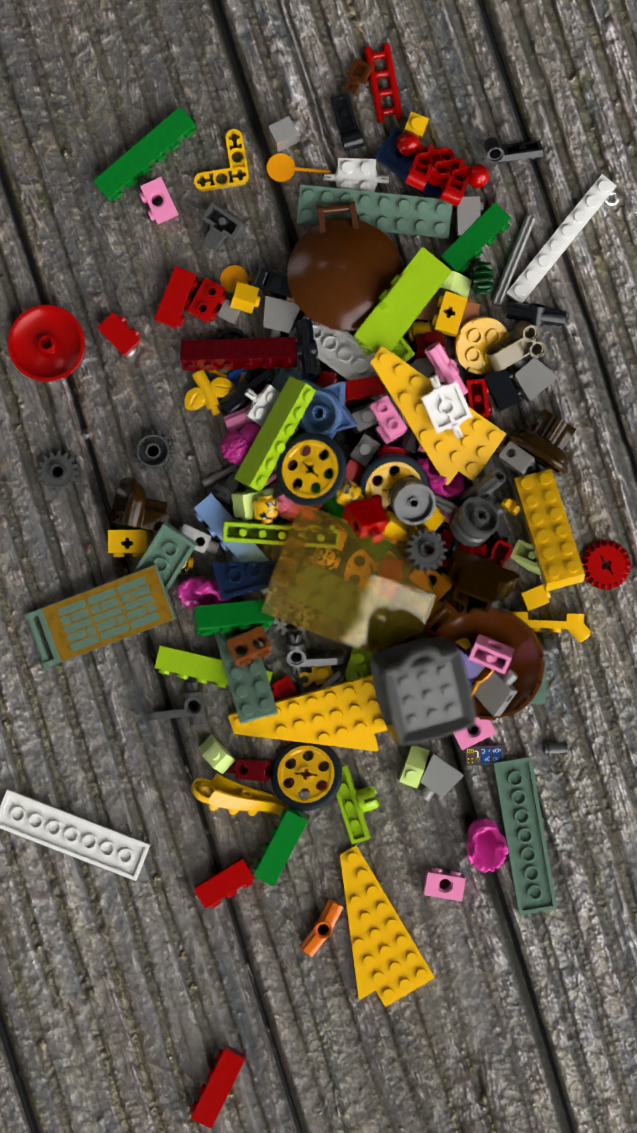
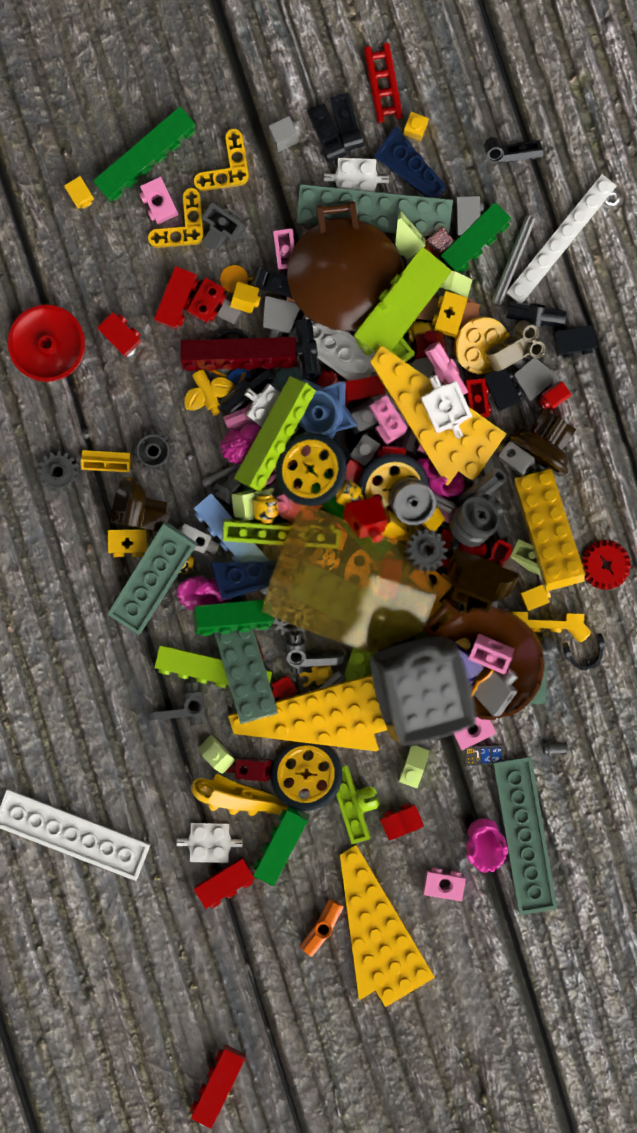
flag [23,565,177,669] -> none
dark orange brick [226,626,272,667] -> none
light orange piece [267,153,331,182] -> none
reddish brown plate [344,58,373,95] -> none
red connector [396,132,490,207] -> none
light grey torso [419,753,464,802] -> none
dark green gear [472,261,494,295] -> none
yellow plate [500,498,521,516] -> none
none -> yellow brick [64,176,94,209]
none -> yellow piece [81,450,131,472]
none -> yellow beam [148,188,204,248]
none -> white plate [177,823,243,863]
none -> bright pink brick [273,229,295,273]
none -> black plate [307,103,346,163]
none -> red brick [379,802,424,841]
none -> yellowish green slope [395,211,426,260]
none -> clear red tile [415,226,455,257]
none -> red brick [538,381,572,412]
none -> black brick [553,325,598,359]
none -> black piece [562,633,605,670]

